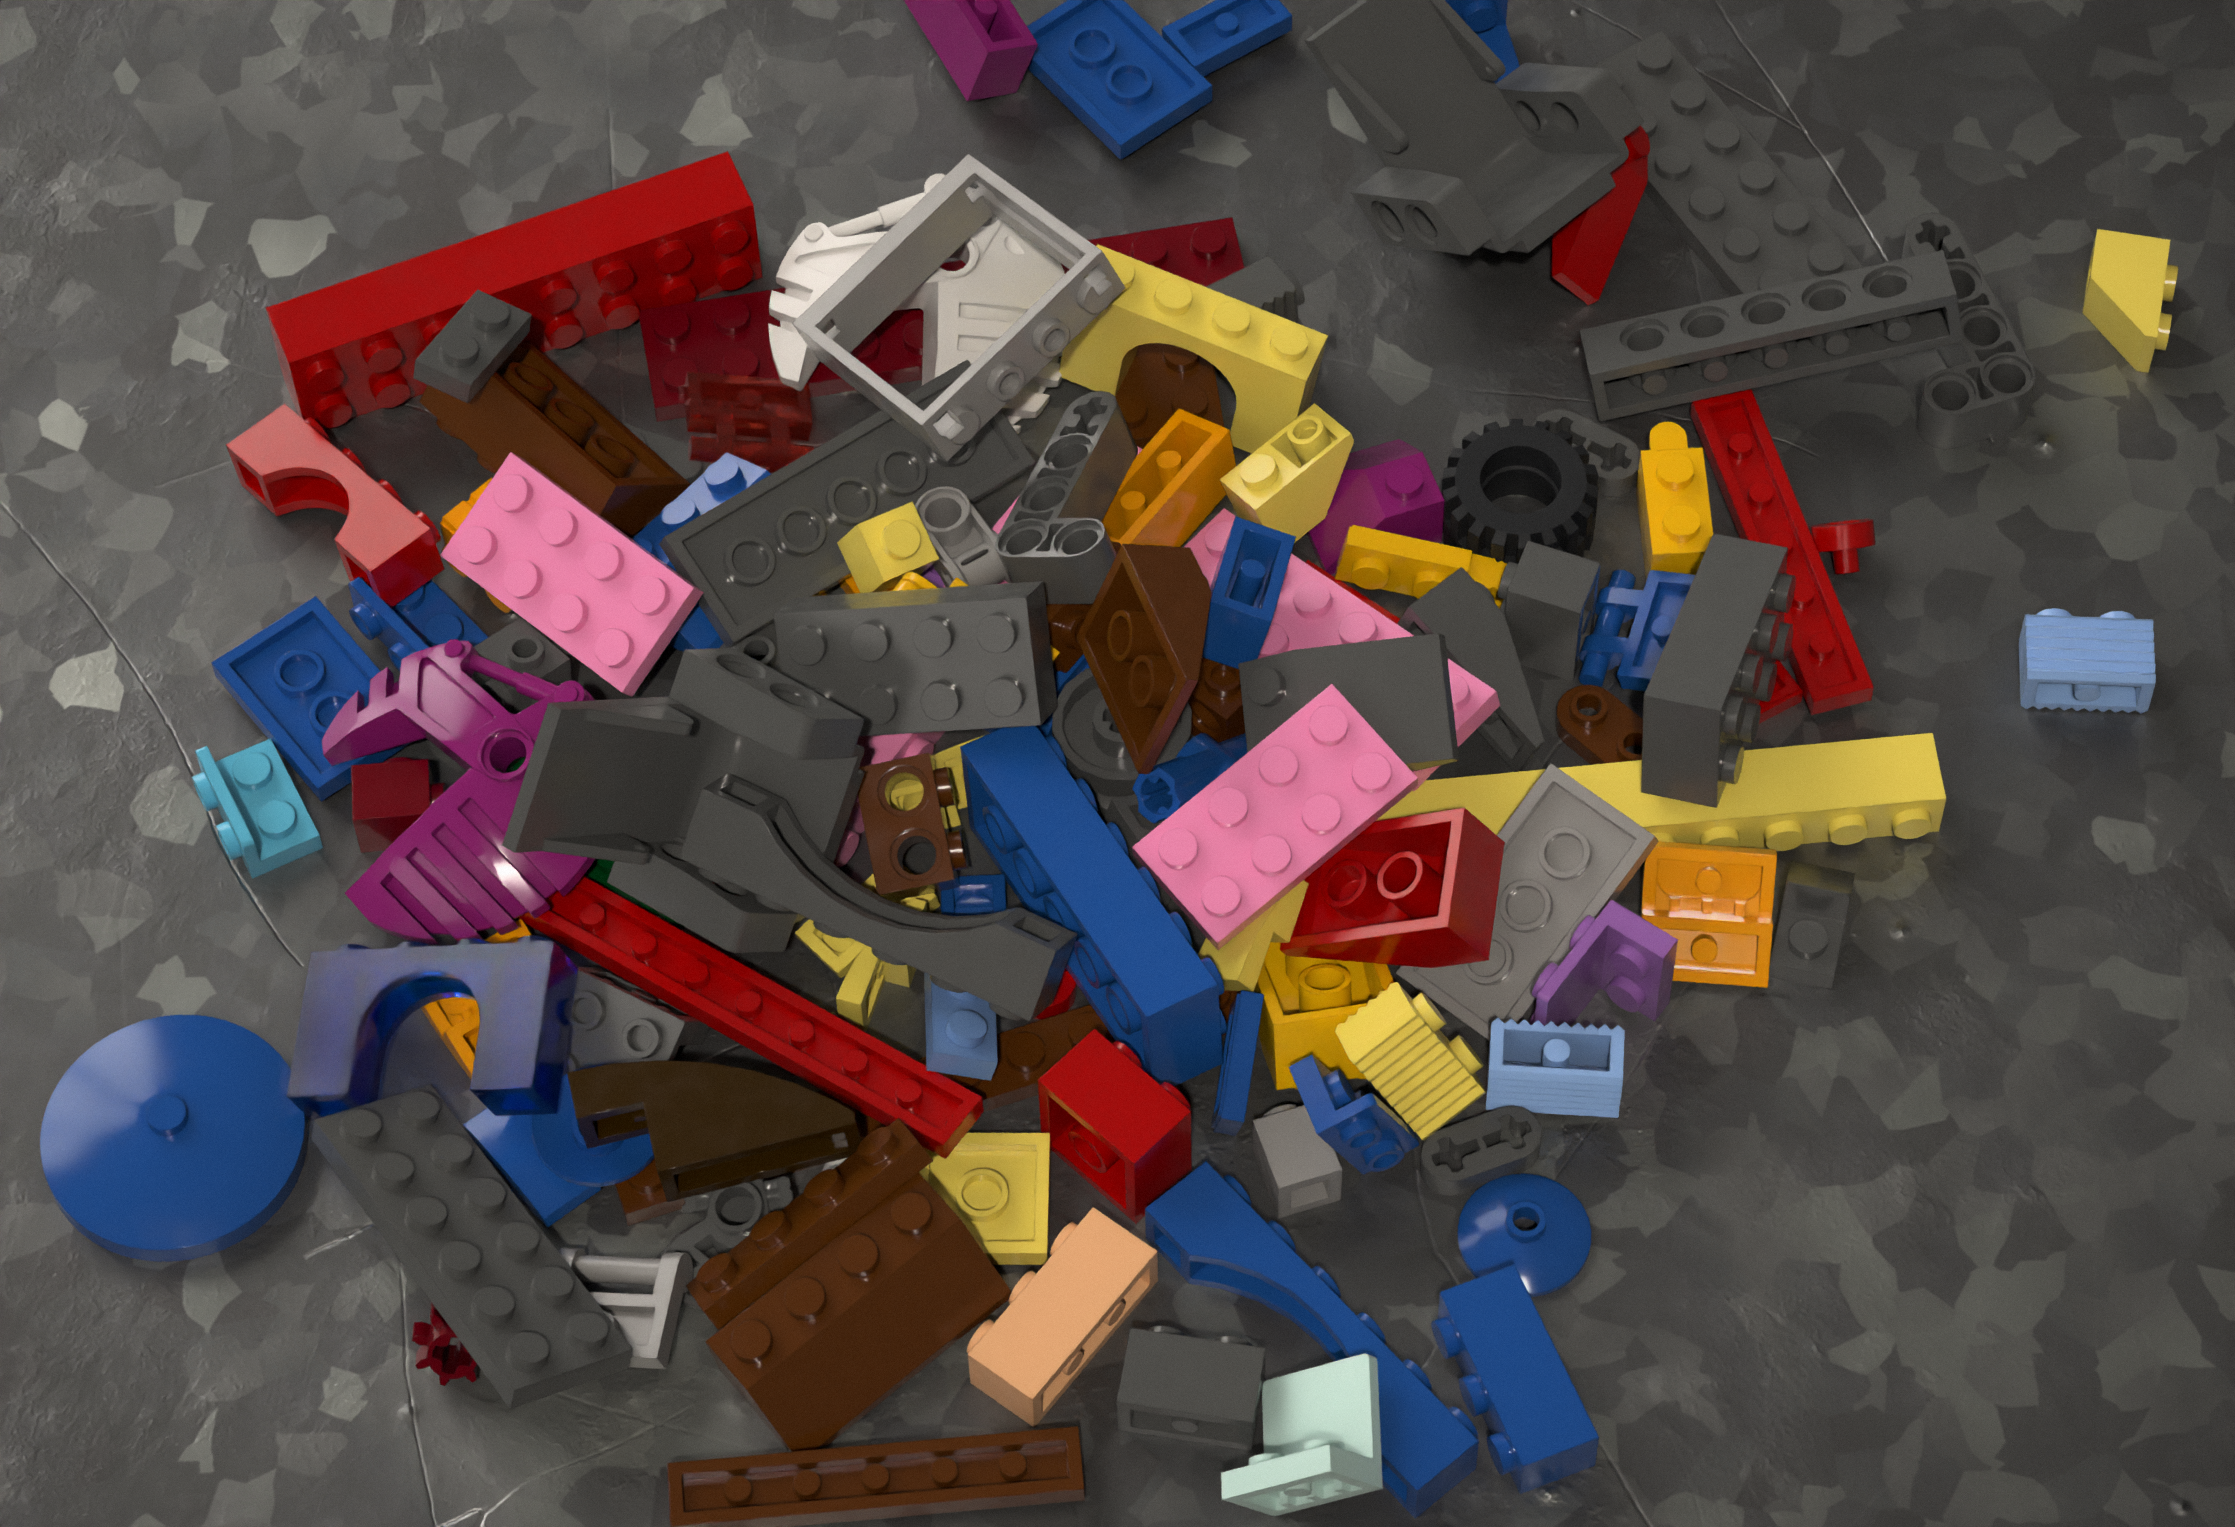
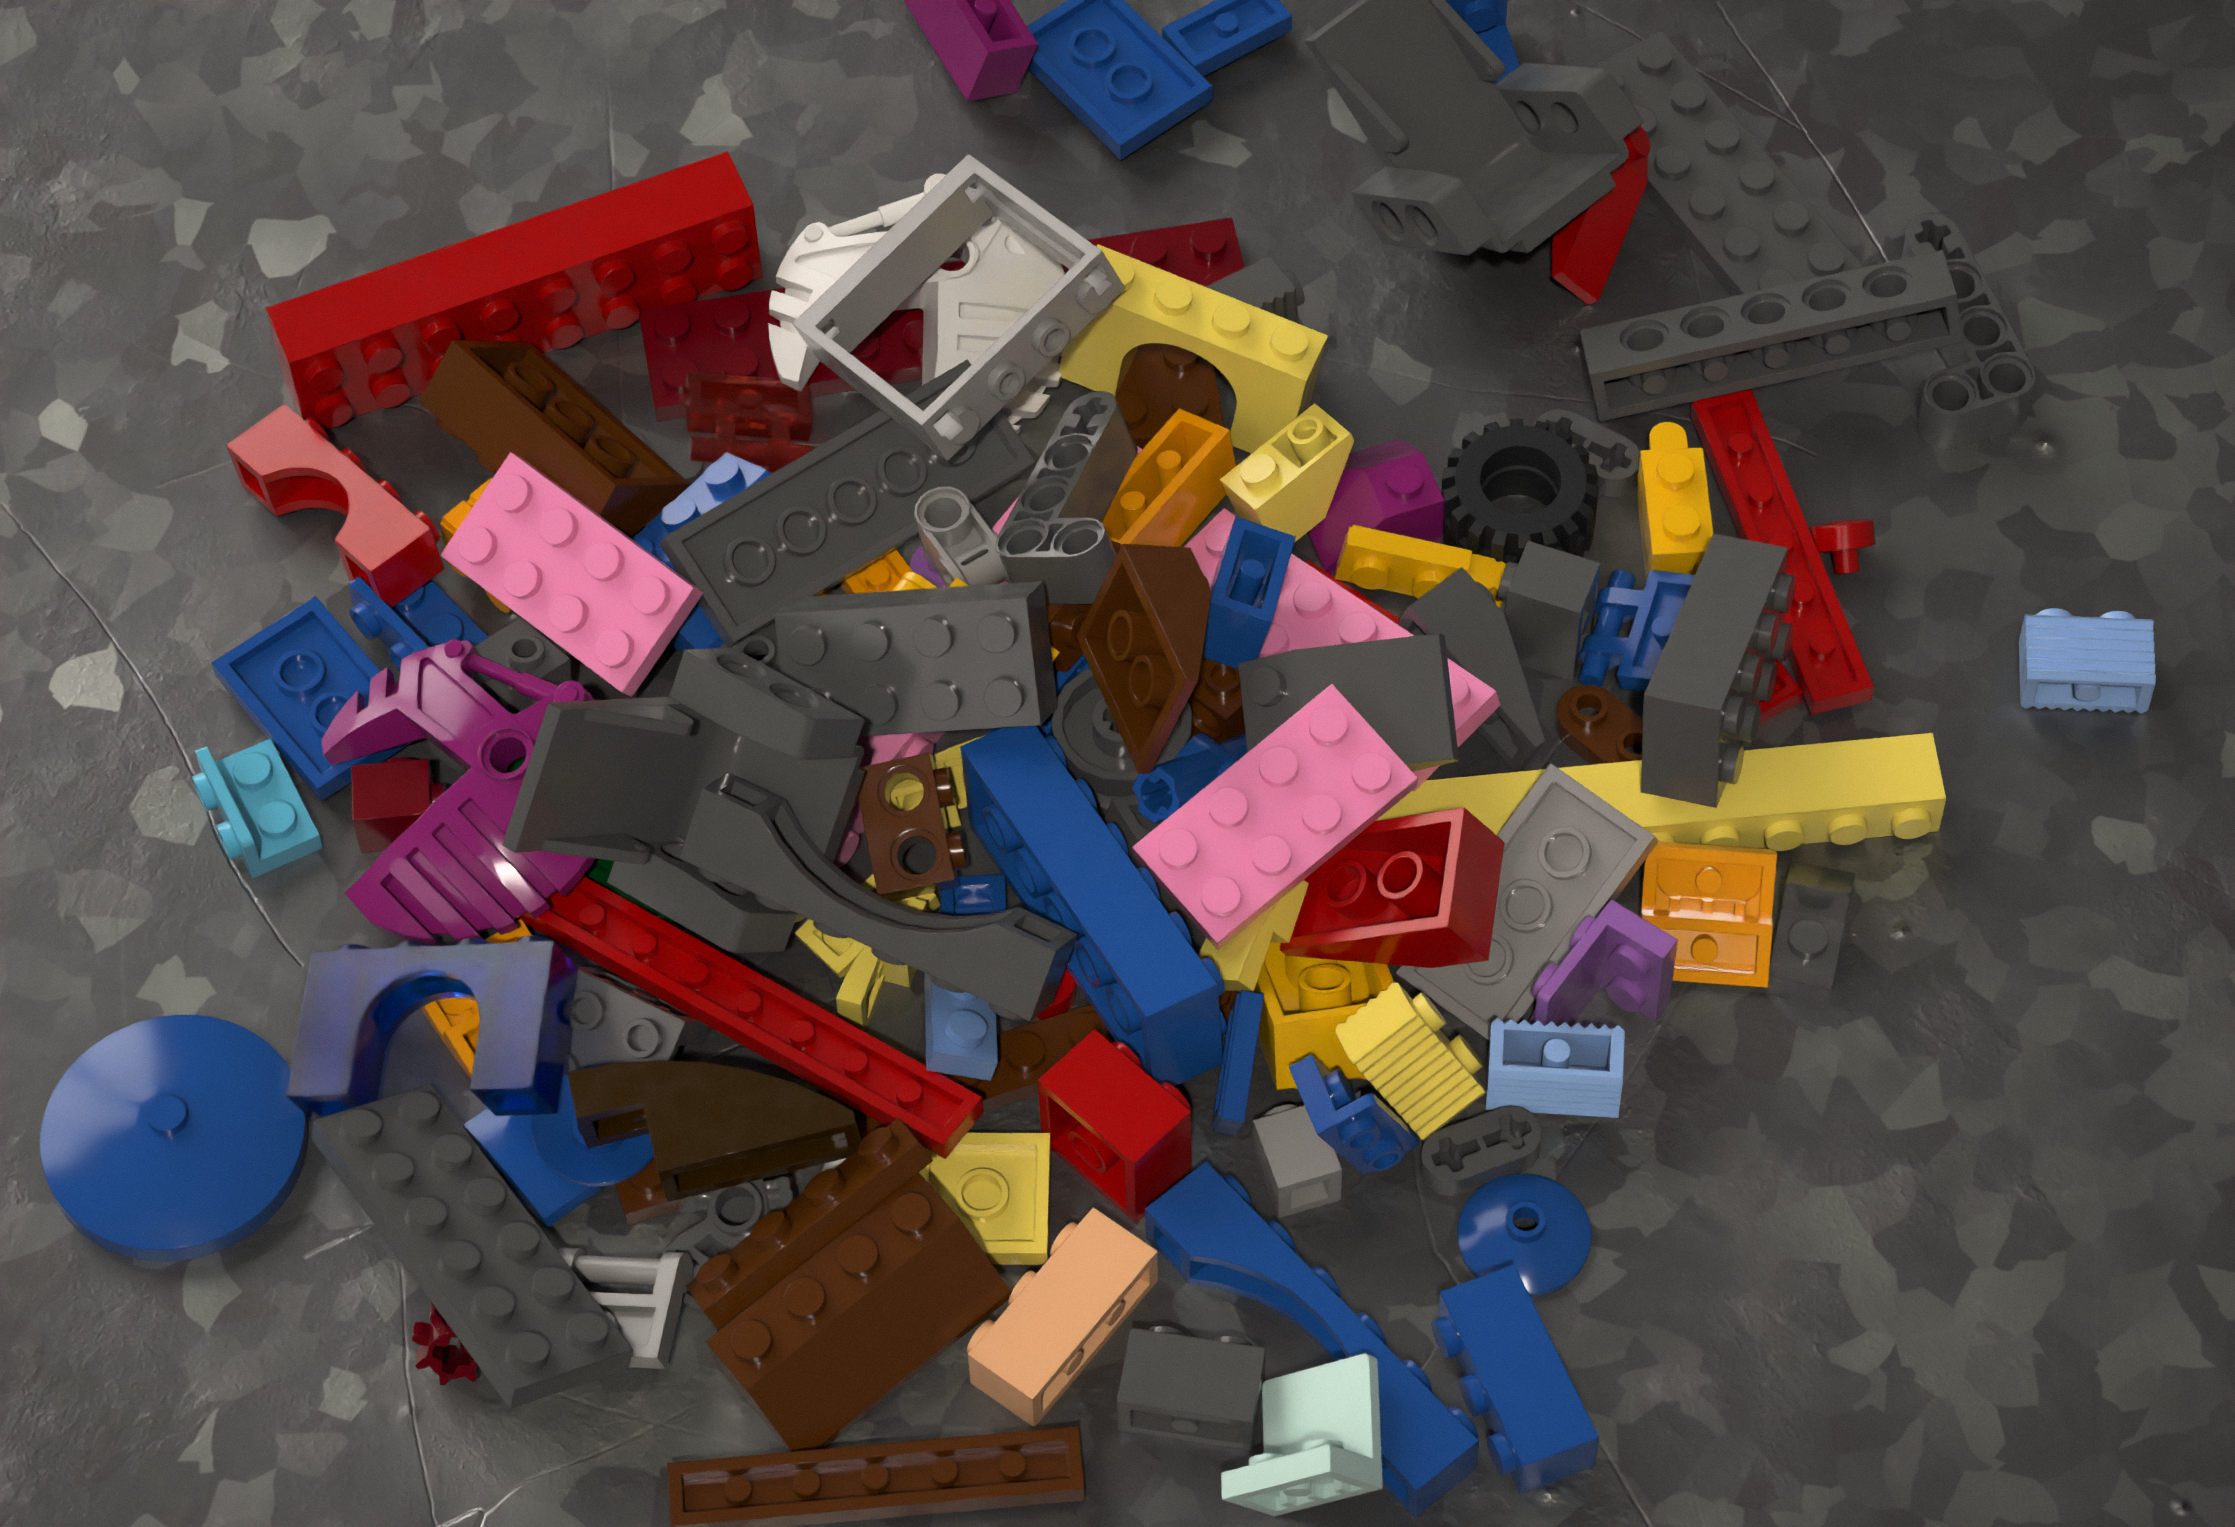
dark grey plate [413,290,532,403] -> none
light yellow brick [837,501,939,593] -> none
light yellow slope [2082,229,2178,373] -> none

